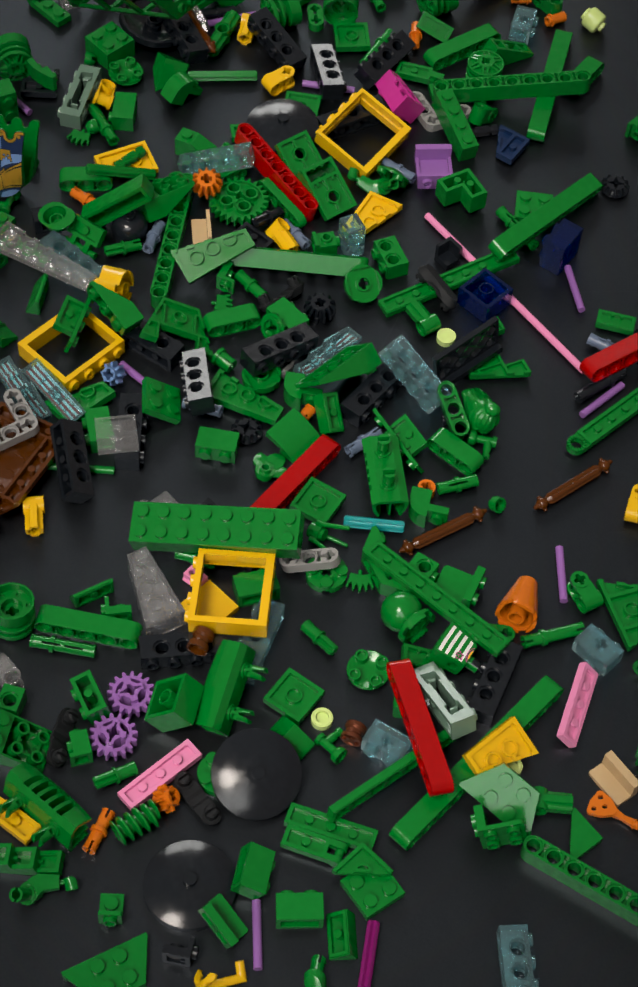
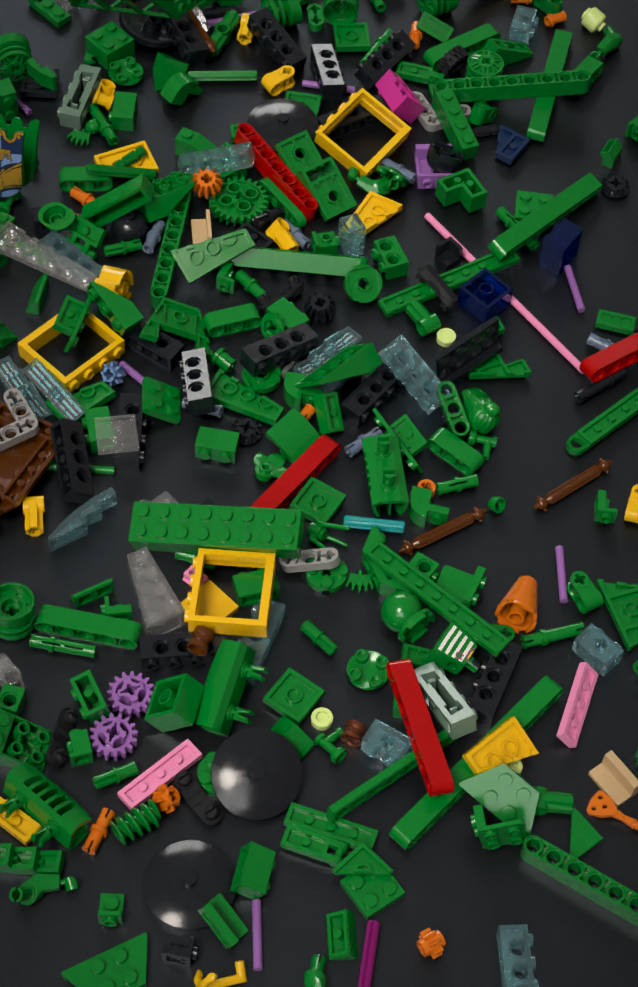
green piece [211,294,233,311] -> none
green piece [275,890,324,929] -> none
medium lavender bar [579,381,625,418] -> none
none -> clear light blue slope [48,487,117,552]
none -> orange gear [416,927,446,960]
none -> black cylinder [426,142,464,173]
none -> black tyre [437,45,470,78]
none -> green arm [590,25,623,61]
none -> green bracket [594,490,618,524]
none -> green piece [600,138,623,169]

